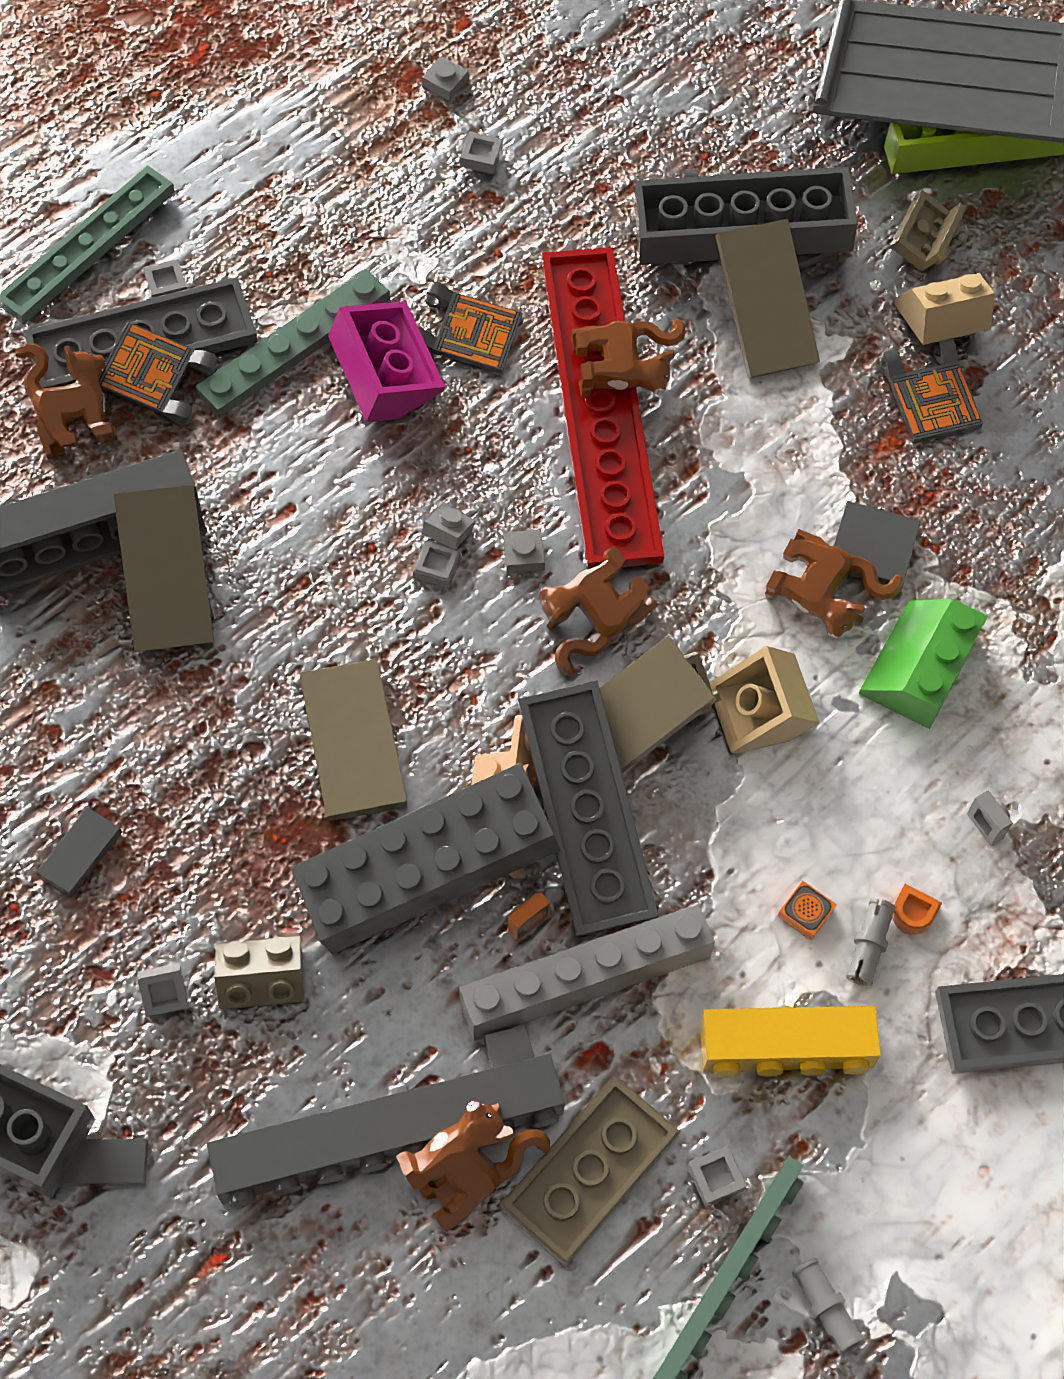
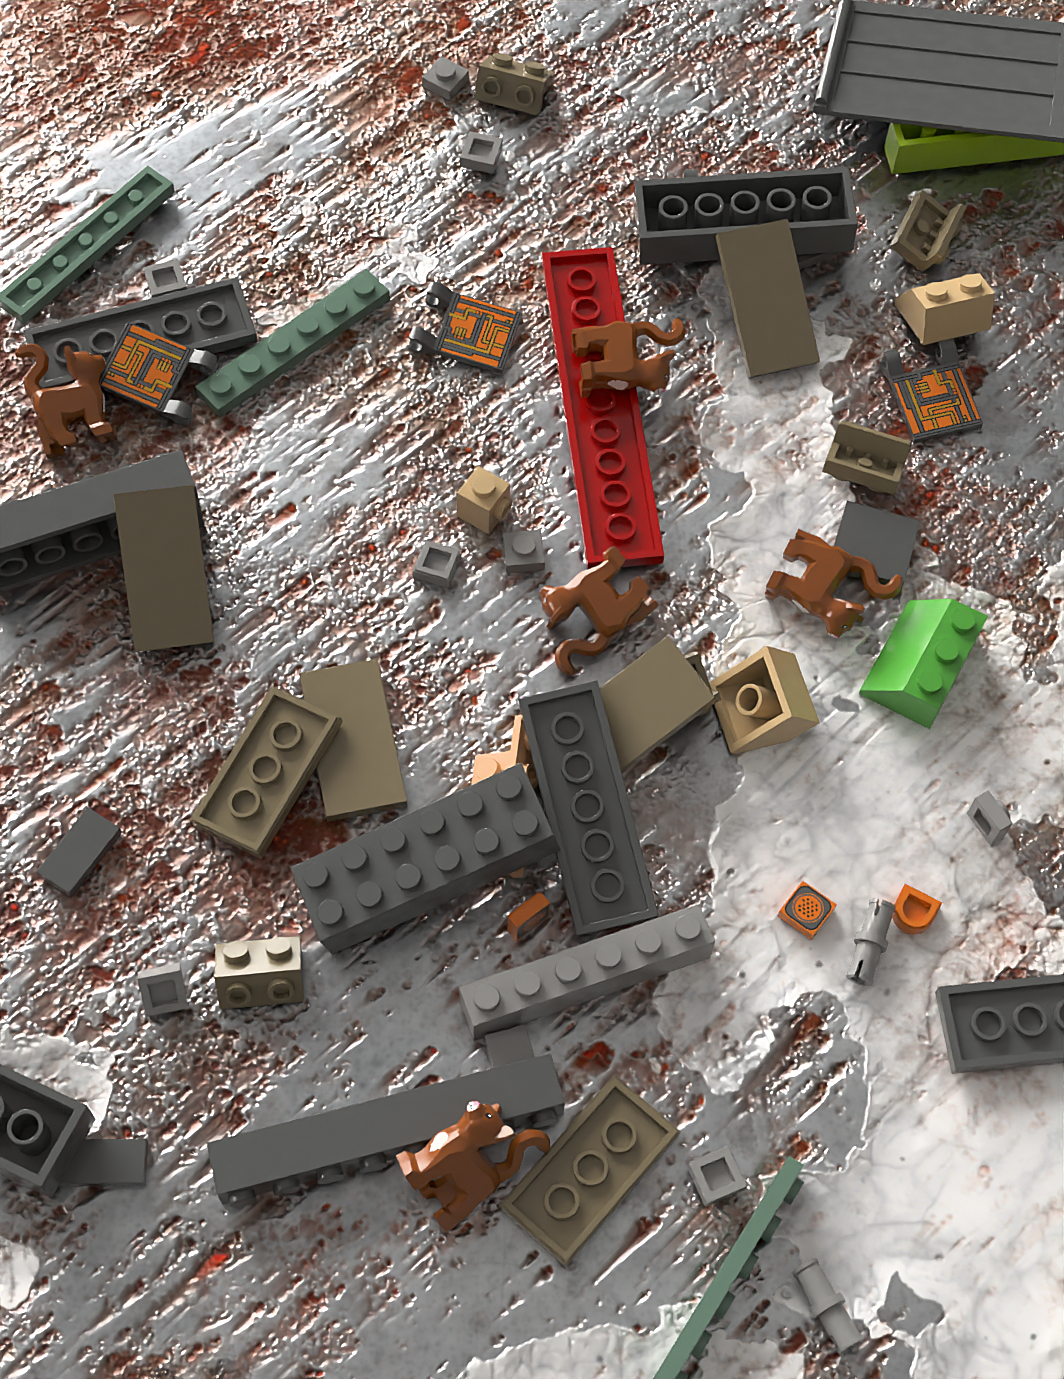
dark pink slope [328,301,445,422] -> none
light grey plate [422,504,475,550] -> none
yellow brick [700,1006,881,1078] -> none
none -> dark tan tile [189,686,343,859]
none -> tan brick [457,466,512,534]
none -> dark tan bracket [474,53,554,115]
none -> dark tan bracket [822,420,911,495]

